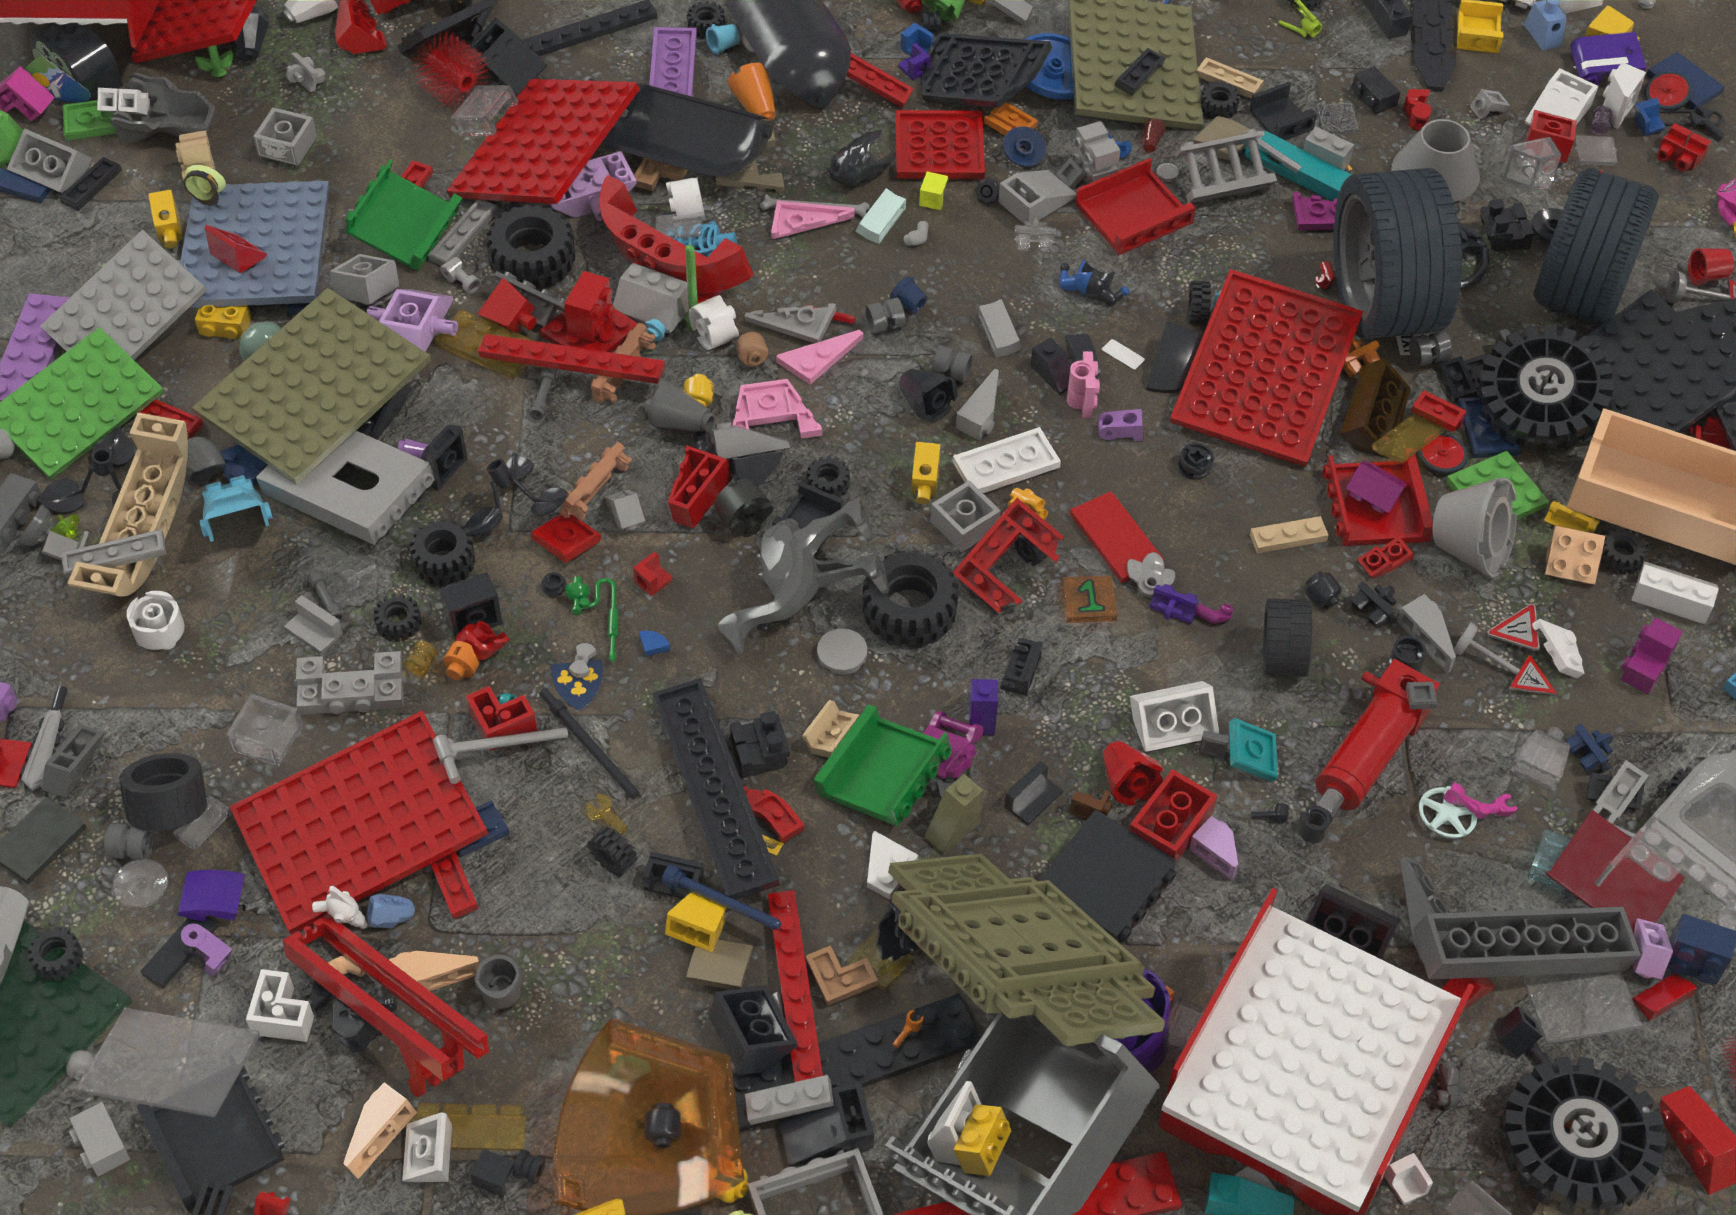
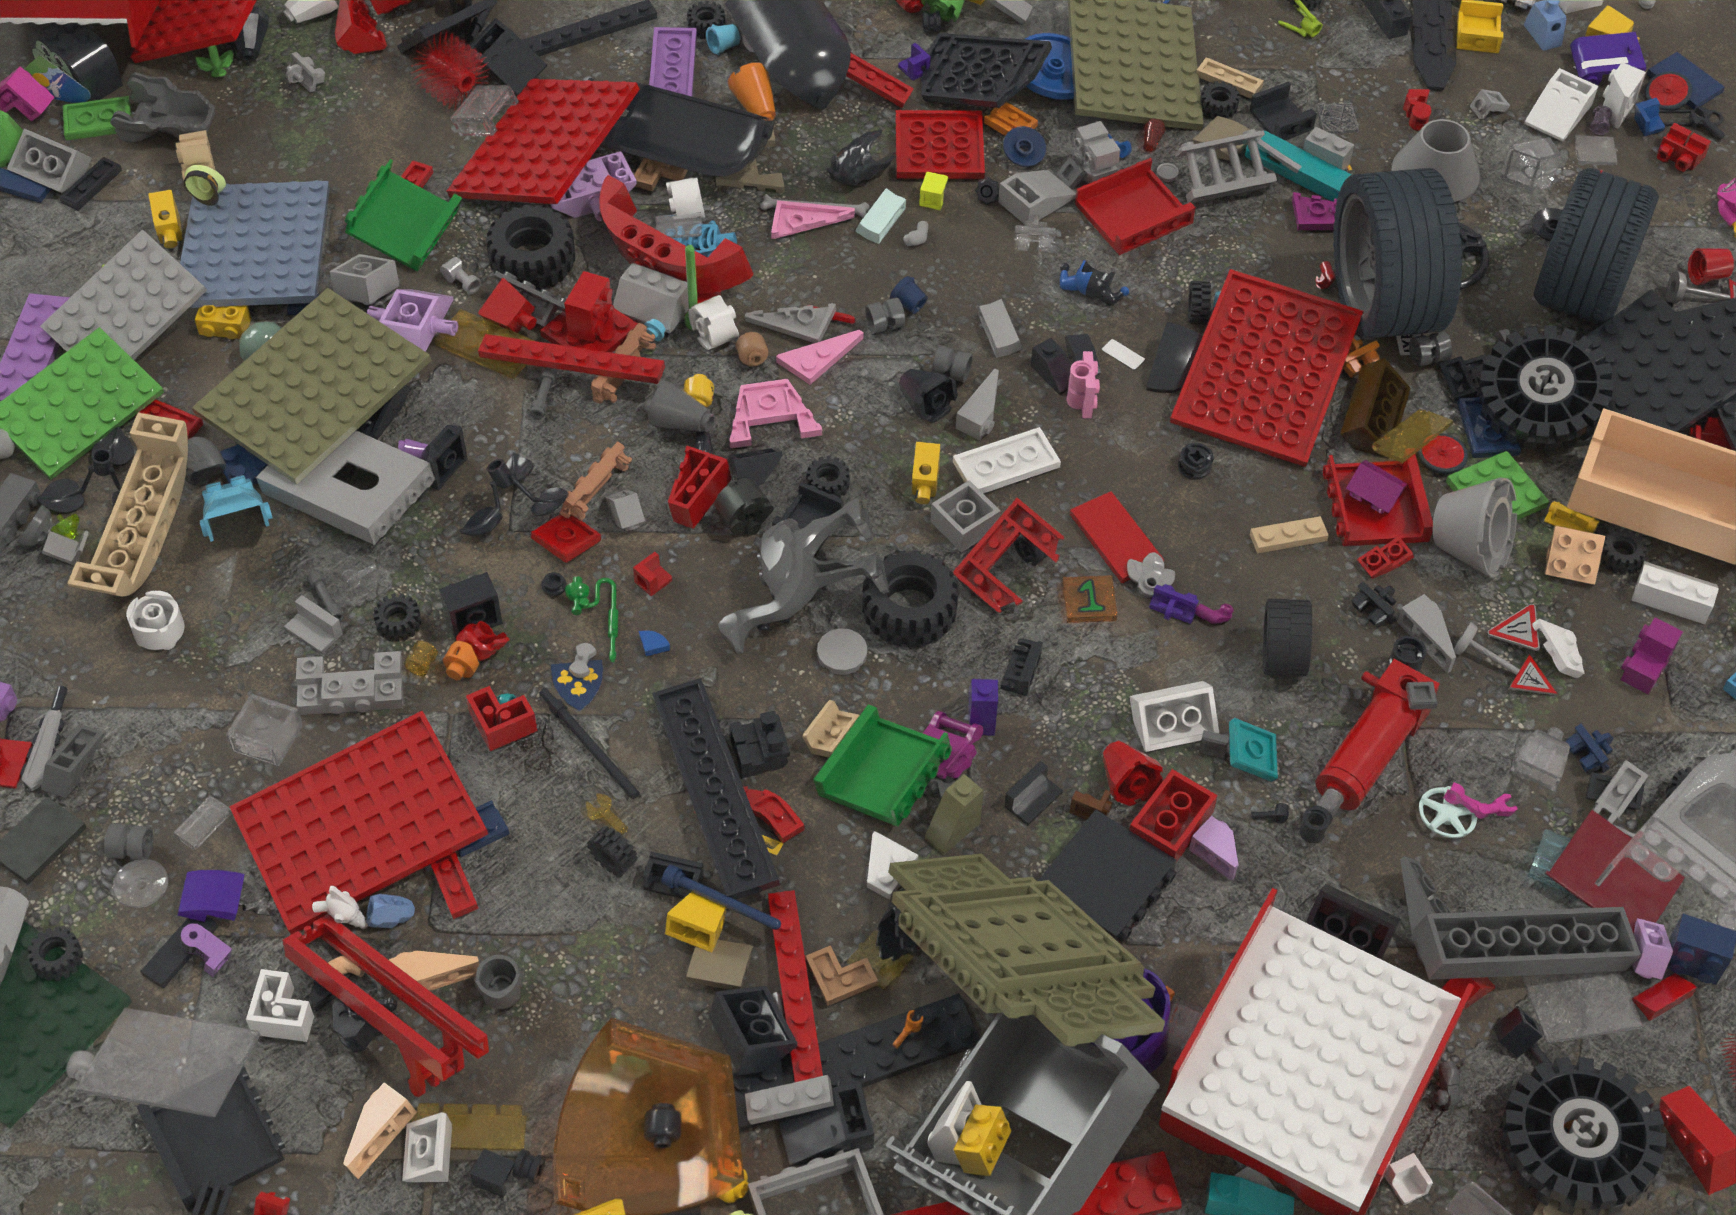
light grey tile [61,529,167,578] -> none
light grey brick [69,1102,131,1176] -> none
white hips [97,88,150,115] -> none
black tyre [119,753,208,831] -> none
red slope [204,224,267,273] -> none
light grey brick [253,108,317,166] -> none
black tyre [410,519,476,587] -> none
light grey tile [428,200,498,266] -> none
light grey bar [433,728,568,784] -> none
light grey slope [712,422,790,459] -> none
blue panel [900,23,934,56] -> none
light orange plate [1007,488,1048,520] -> none
medium lavender leg [1098,409,1143,441] -> none
black tile [1114,48,1166,96] -> none
black head [1305,571,1342,609] -> none
black brick [1352,66,1401,114] -> none
red panel [1411,390,1466,432] -> none
black hips [1480,199,1534,251] -> none
red slope [1523,110,1577,163] -> none

